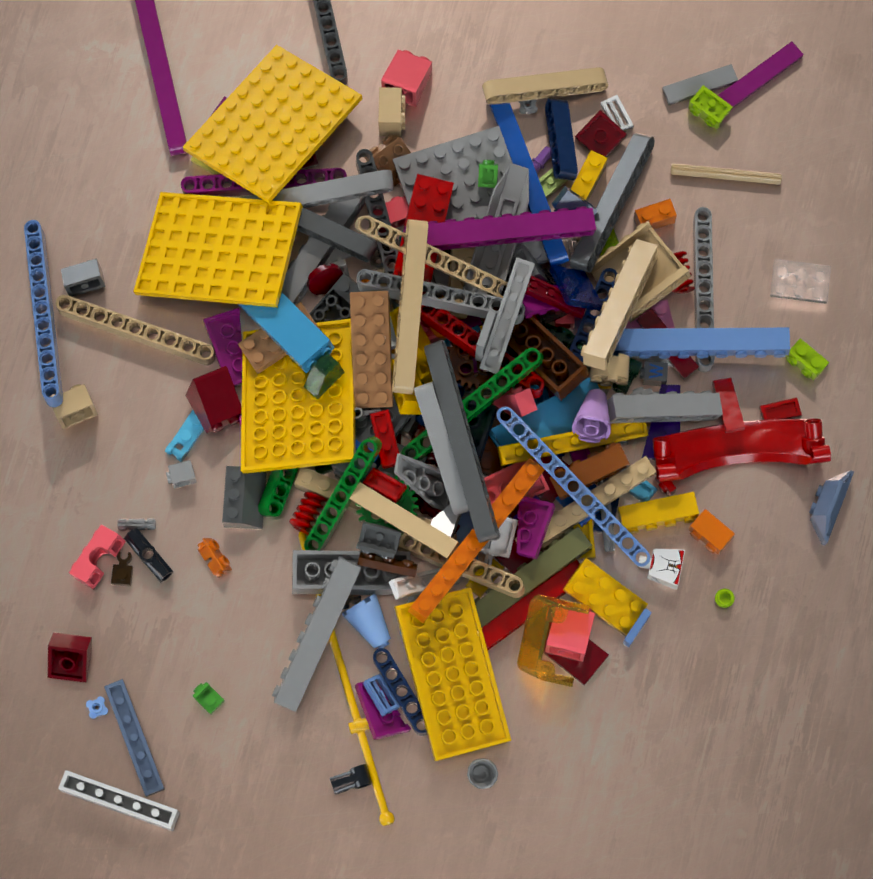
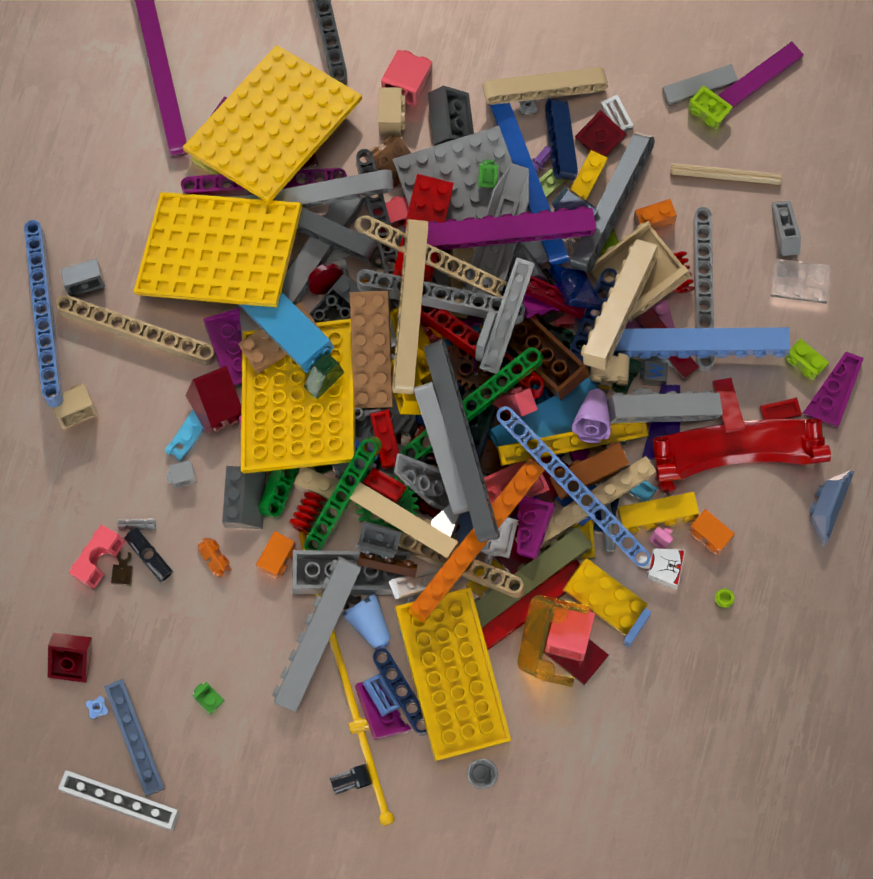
none -> orange brick [256,531,297,579]
none -> dark grey slope [427,85,474,145]
none -> bright pink tile [649,526,674,549]
none -> light grey slope [772,200,801,256]
none -> magenta wing [802,352,864,428]

